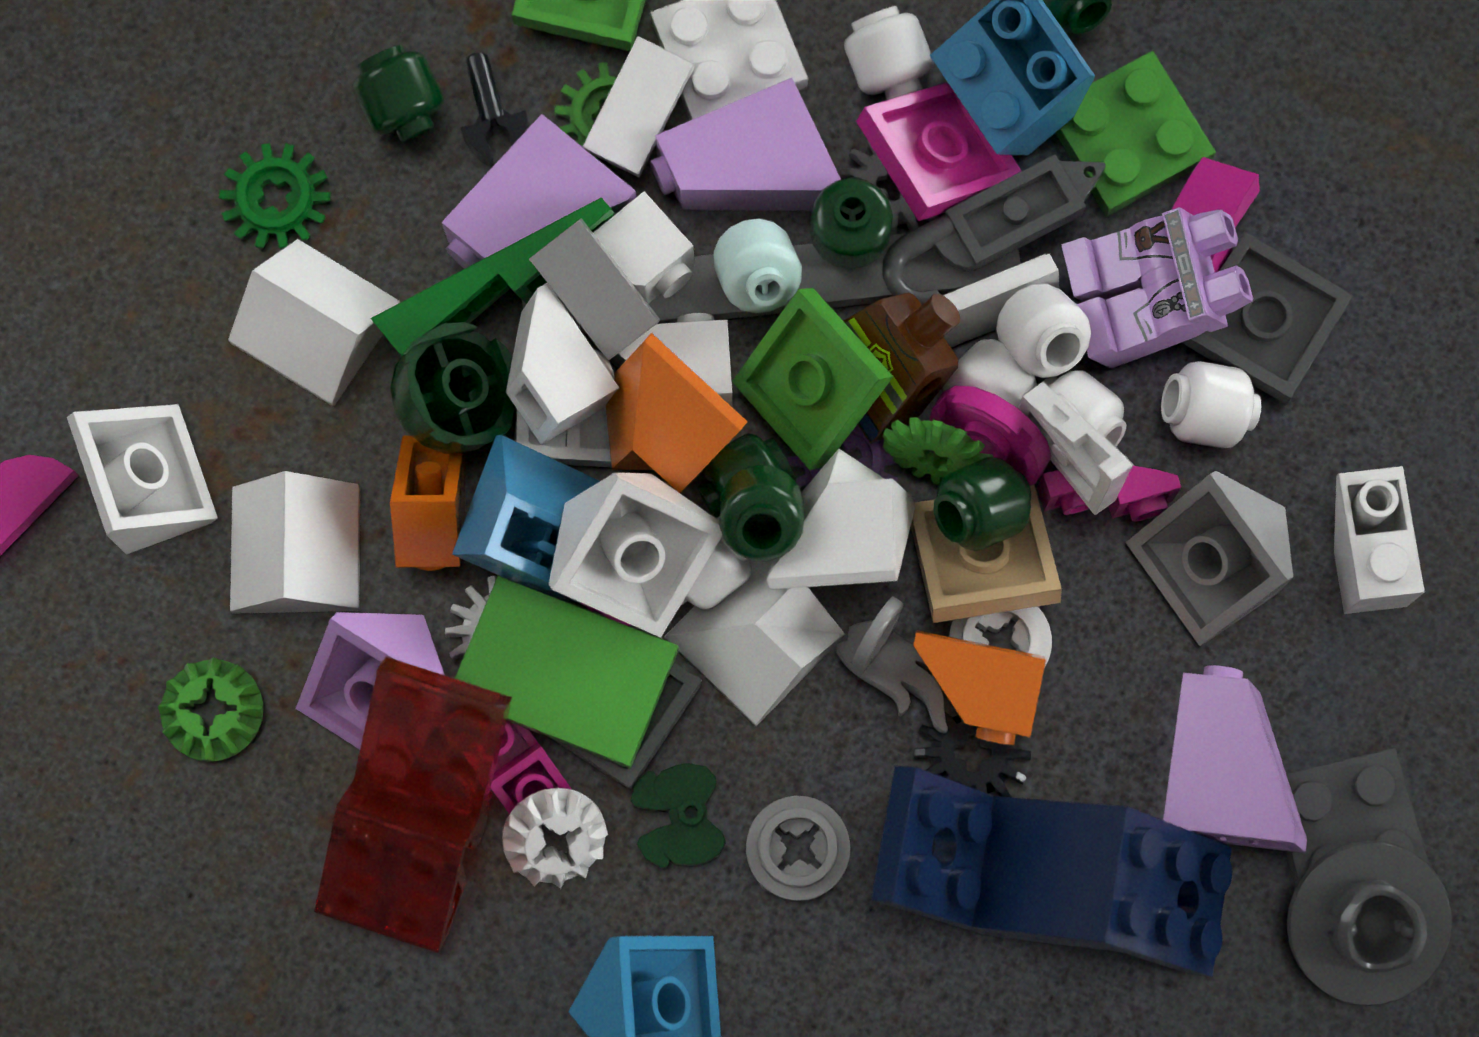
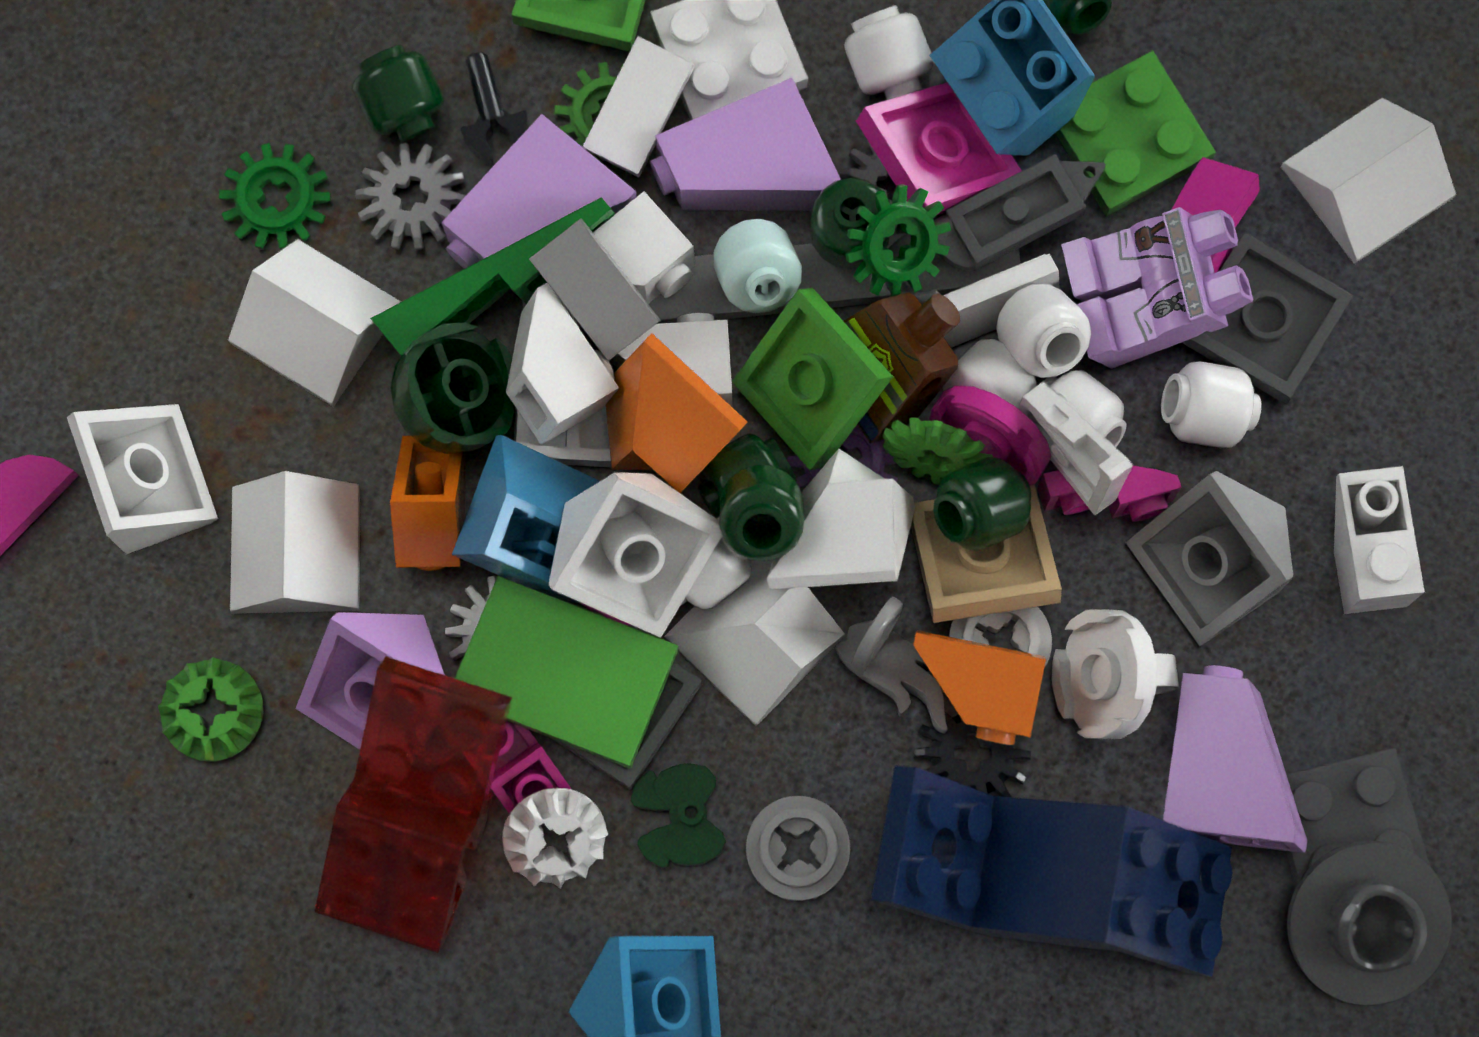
none -> light grey gear [355,143,466,250]
none -> green gear [845,184,951,297]
none -> white tile [1052,610,1179,739]
none -> white slope [1281,98,1456,264]

